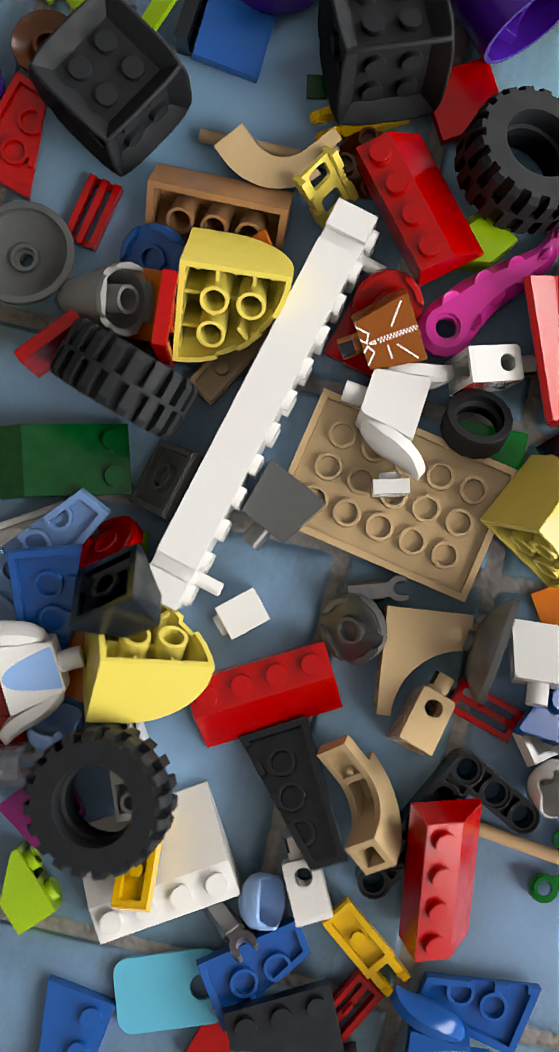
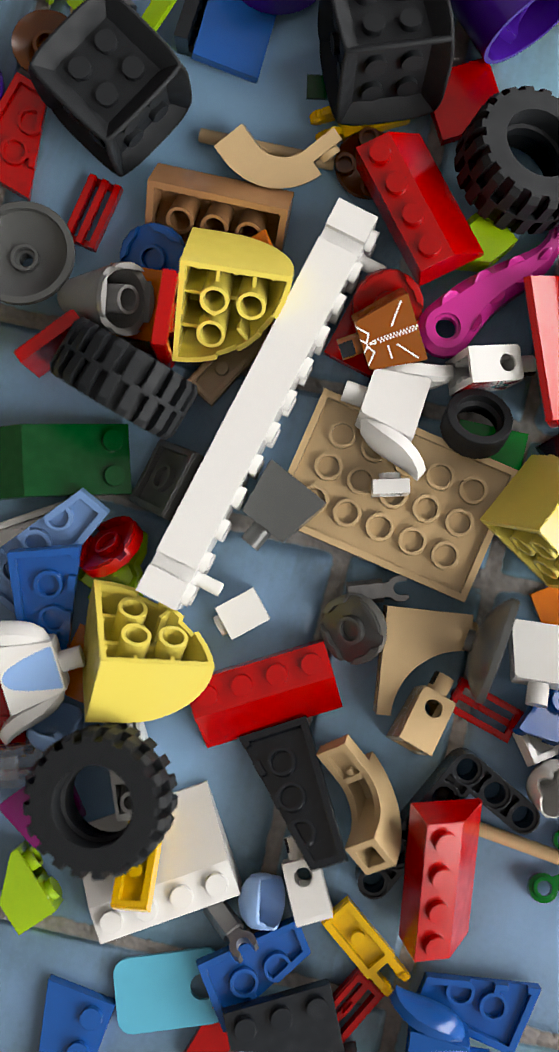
black slope [69,542,162,638] -> none
light yellow piece [292,145,359,229] -> none

